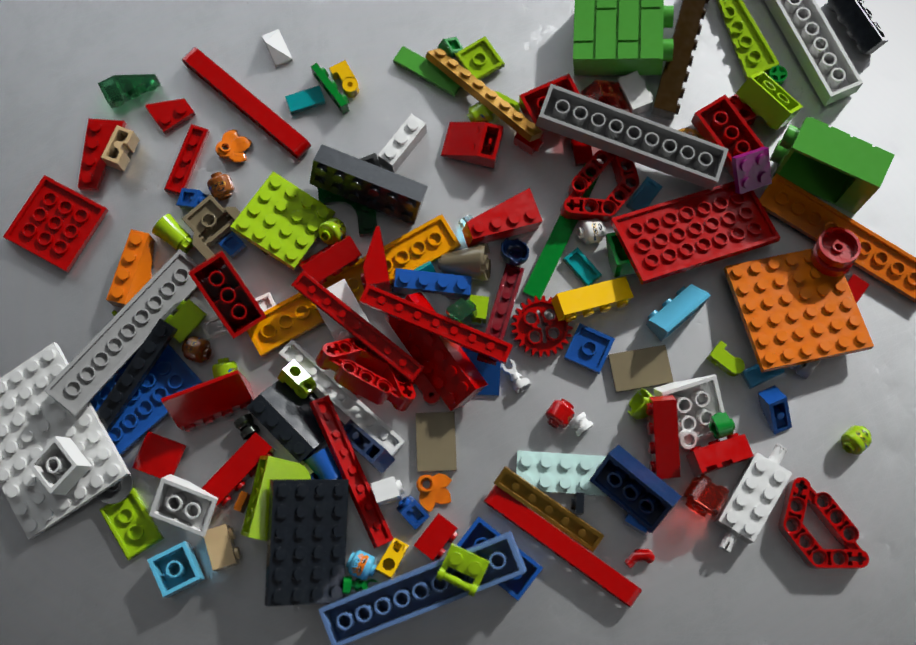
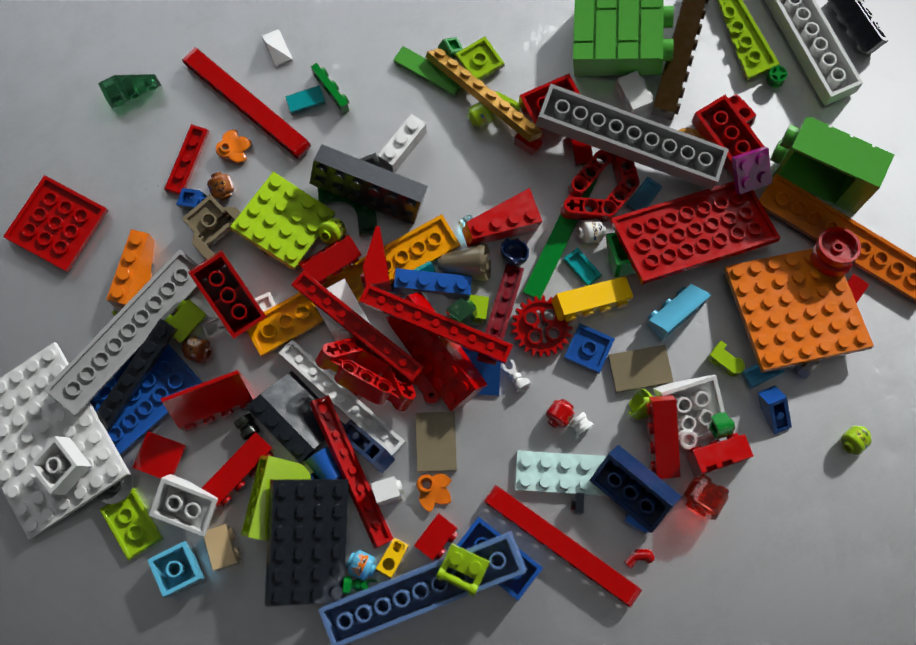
red wing [78,119,126,191] -> none
tan brick [101,125,140,172] -> none
red wing [145,98,196,135] -> none
lime plant [152,214,194,254] -> none
lime head [212,357,238,378] -> none
blue plate [218,231,246,258] -> none
orange tile [234,491,251,513] -> none
lime leg [277,360,317,399] -> none
yellow leg [329,60,359,98] -> none
blue bracket [396,495,430,530] -> none
red slope [441,122,504,168] -> none
pearl gold plate [494,466,604,552] -> none
clear red brick [580,80,632,113] -> none
white brick [713,444,792,553] -> none
lime brick [736,70,803,130] -> none
red piece [778,477,869,569] -> none

